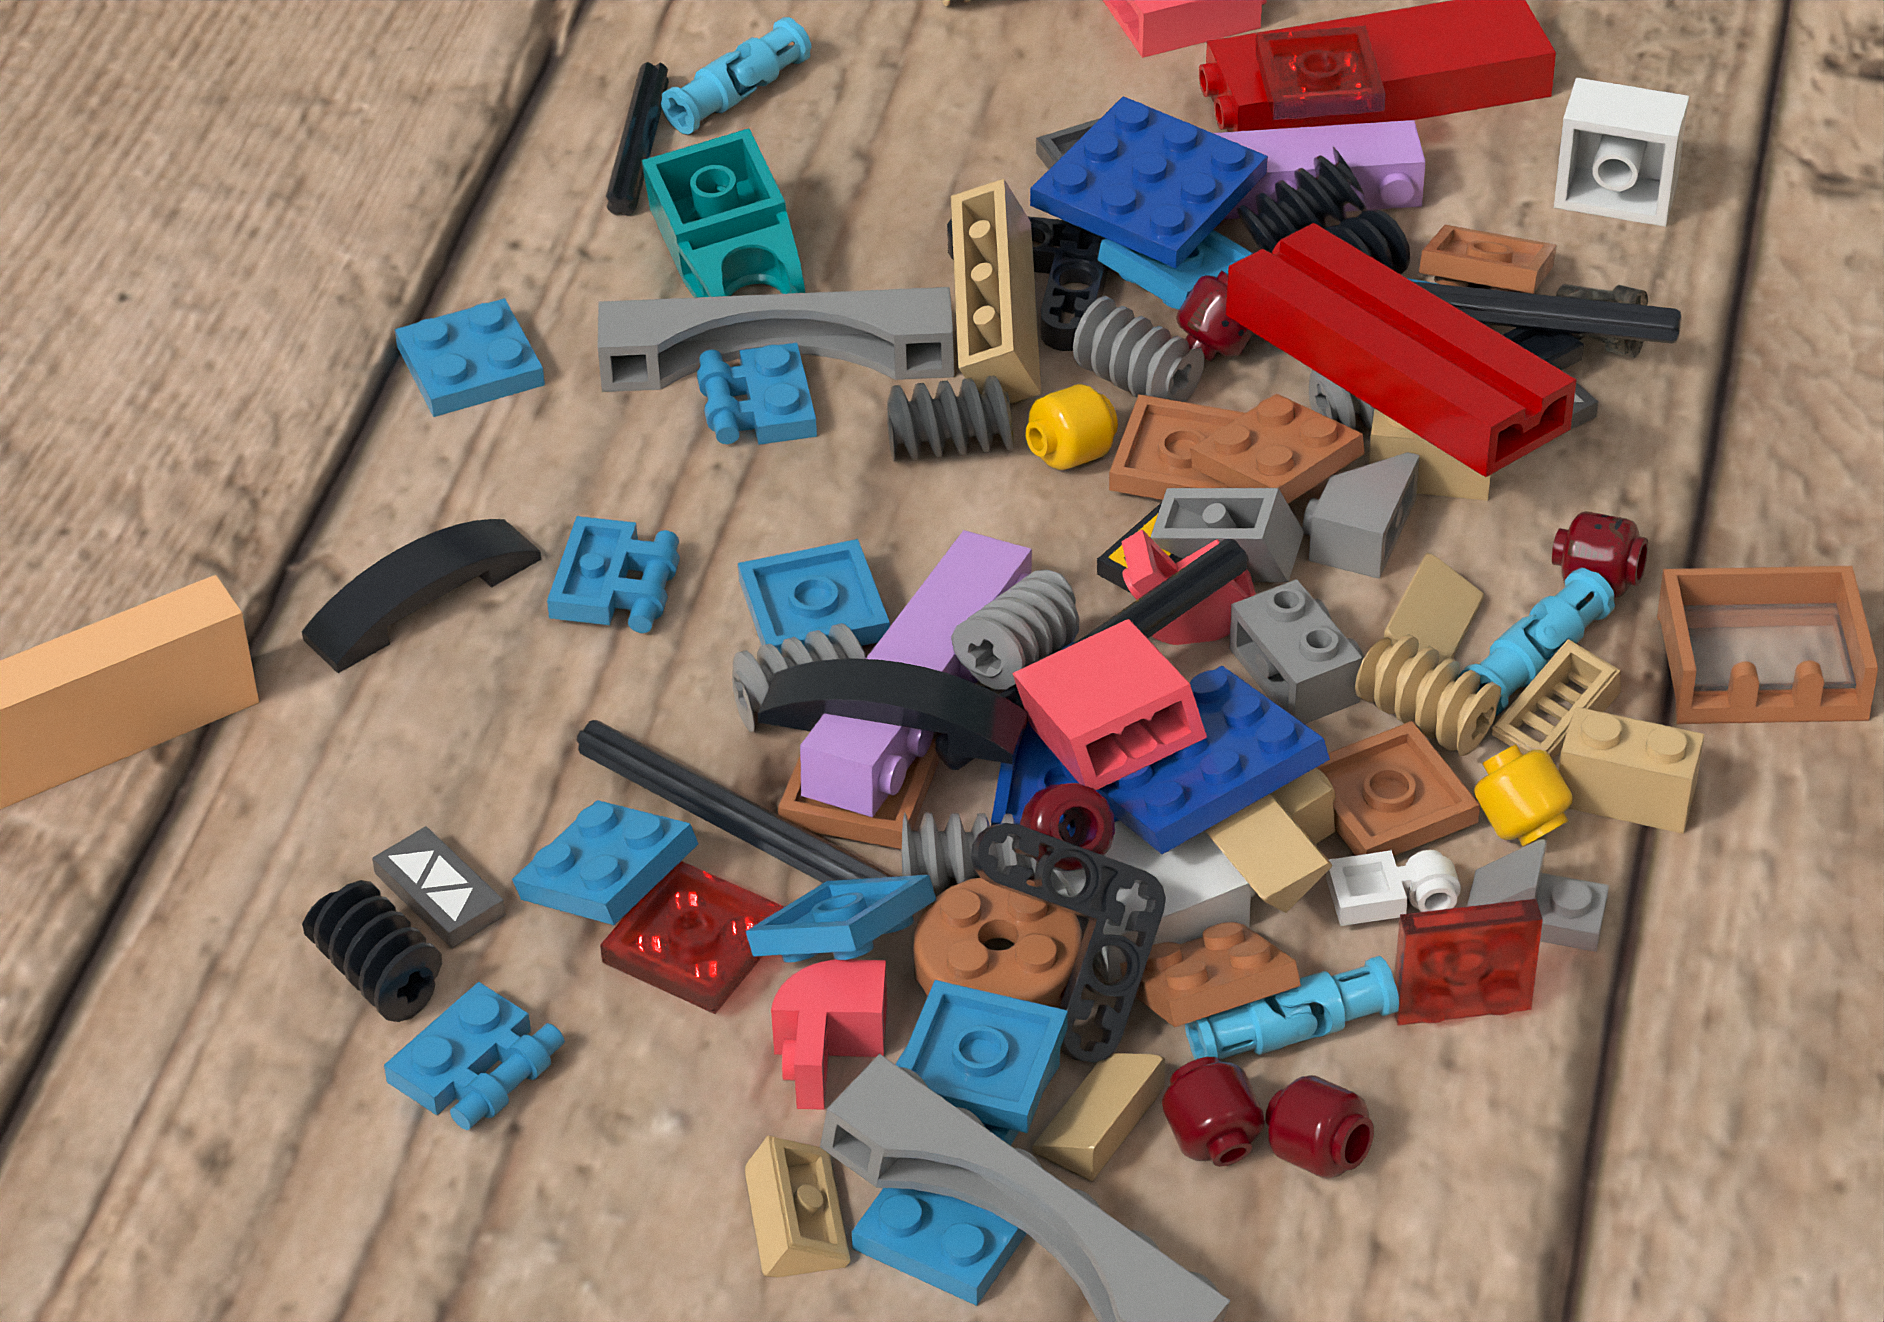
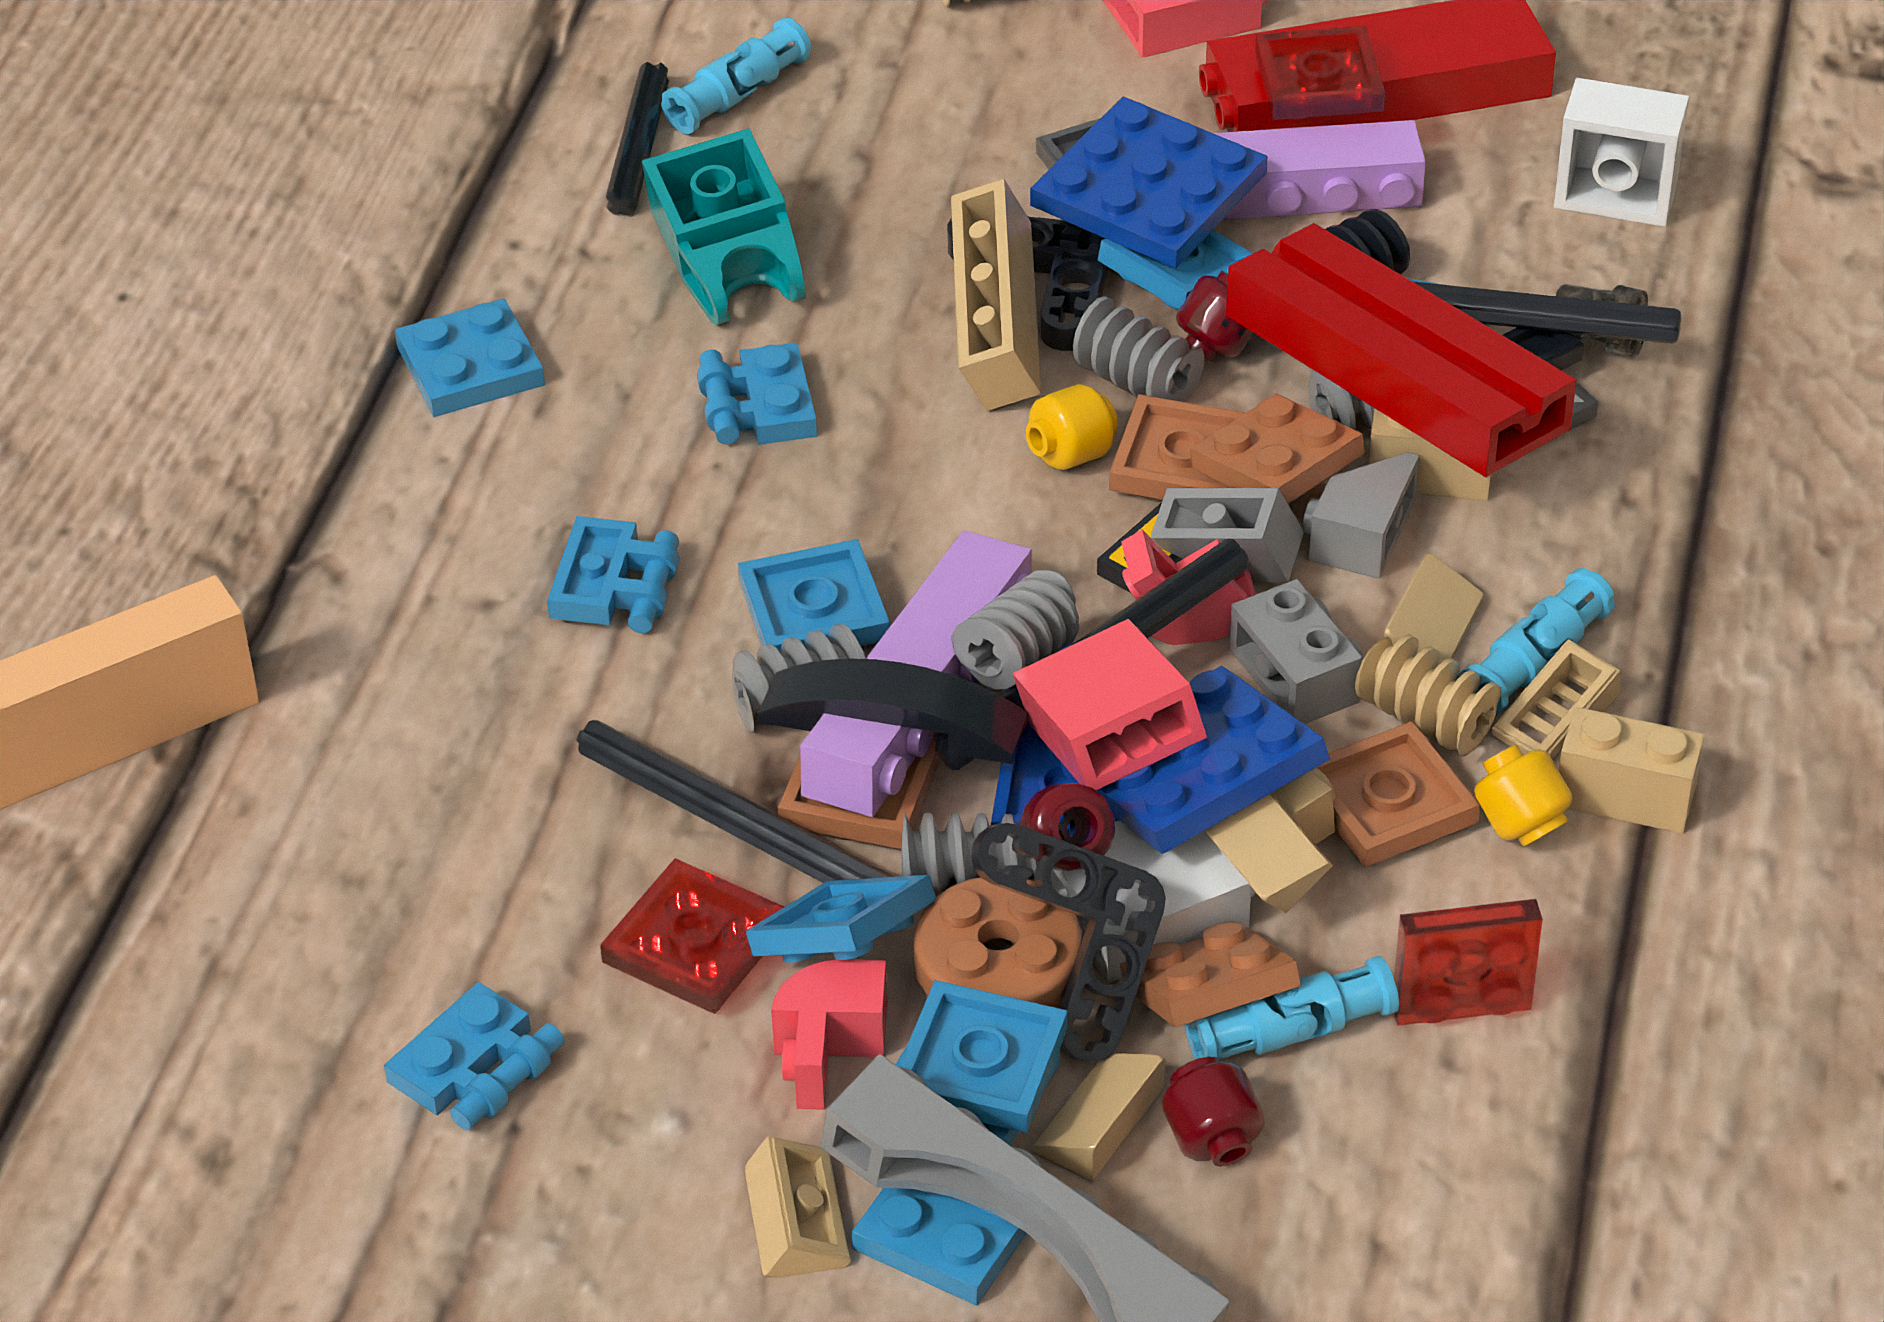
black slope [301,519,541,673] -> none
black piece [302,880,442,1022] -> none
flat silver tile [372,826,506,948] -> none
dark azure plate [512,800,699,925] -> none
light grey arch [598,287,954,392] -> none
dark grey piece [886,376,1014,462] -> none
black piece [1236,147,1367,253] -> none
dark red head [1265,1075,1374,1179] -> none
white plate [1326,850,1461,926] -> none
nougat plate [1419,225,1557,294] -> none
light grey slope [1463,839,1609,952] -> none
dark red head [1552,511,1648,598] -> none
nougat window [1657,566,1878,724] -> none

